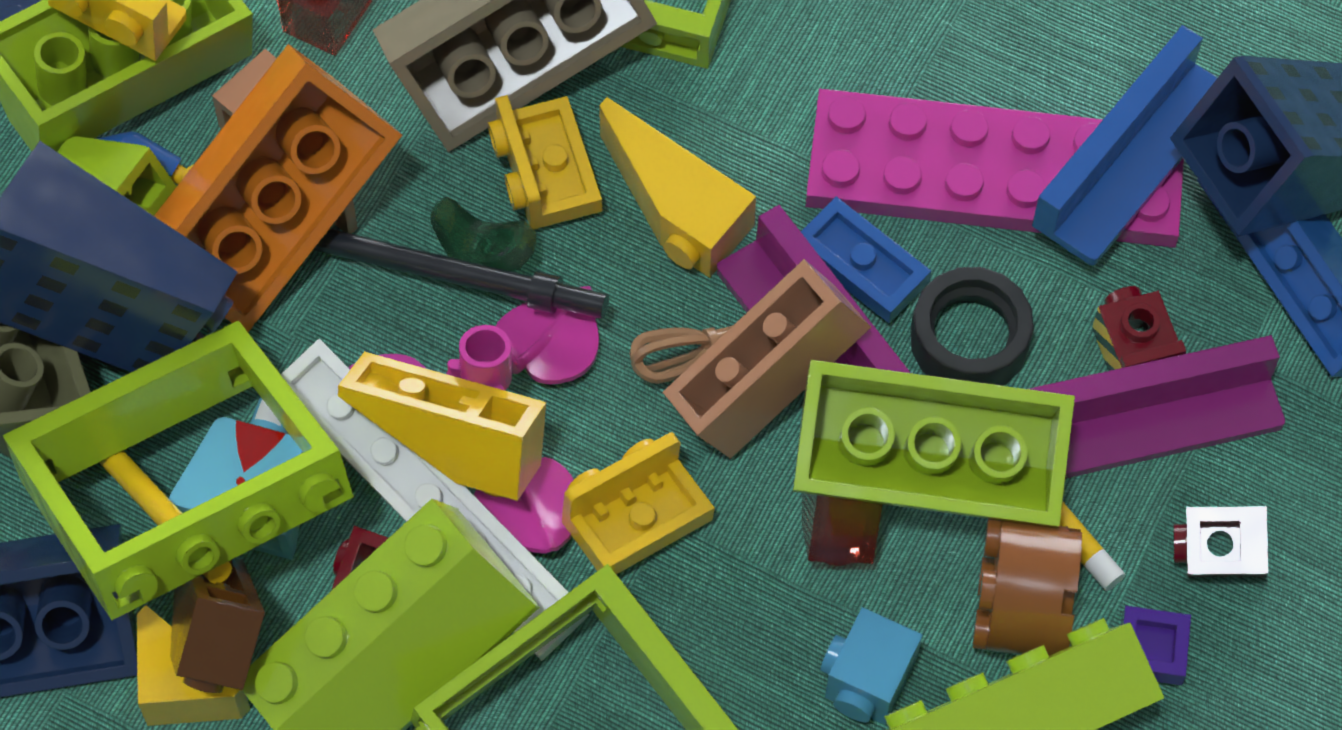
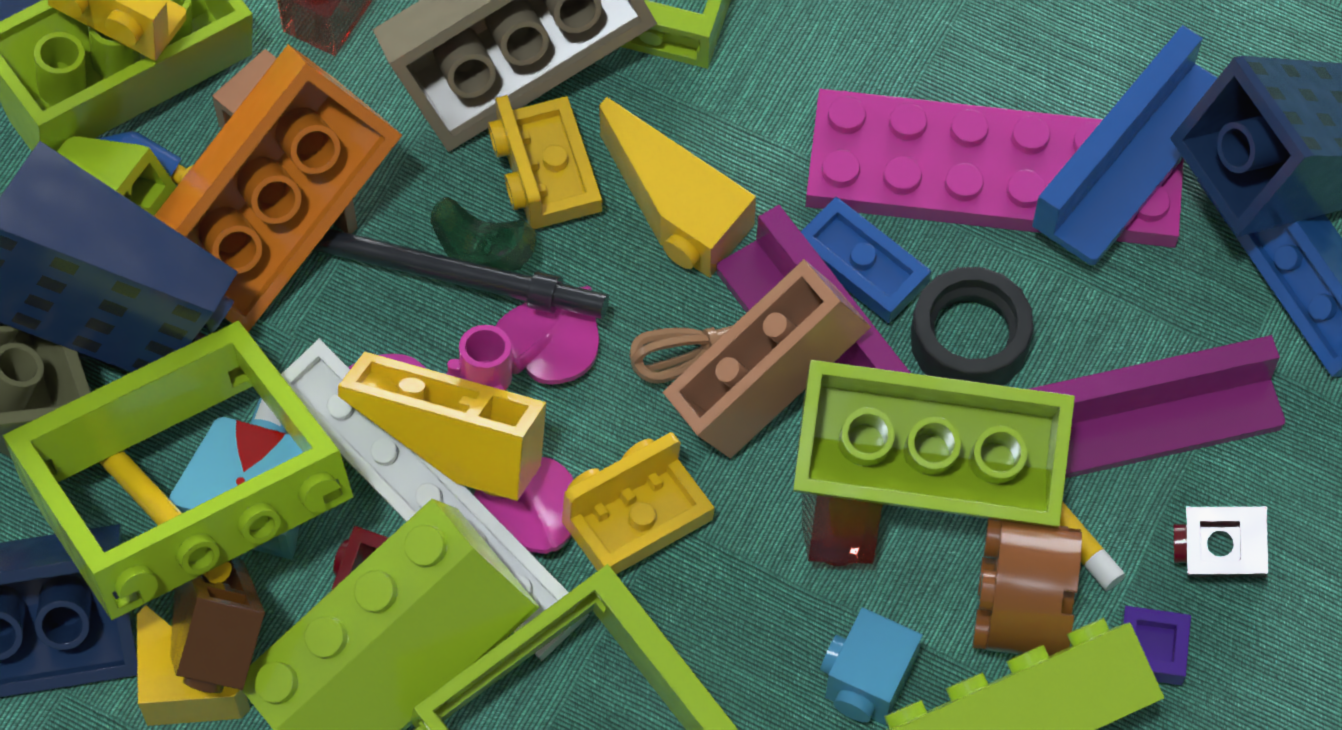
dark red brick [1092,286,1186,371] -> none

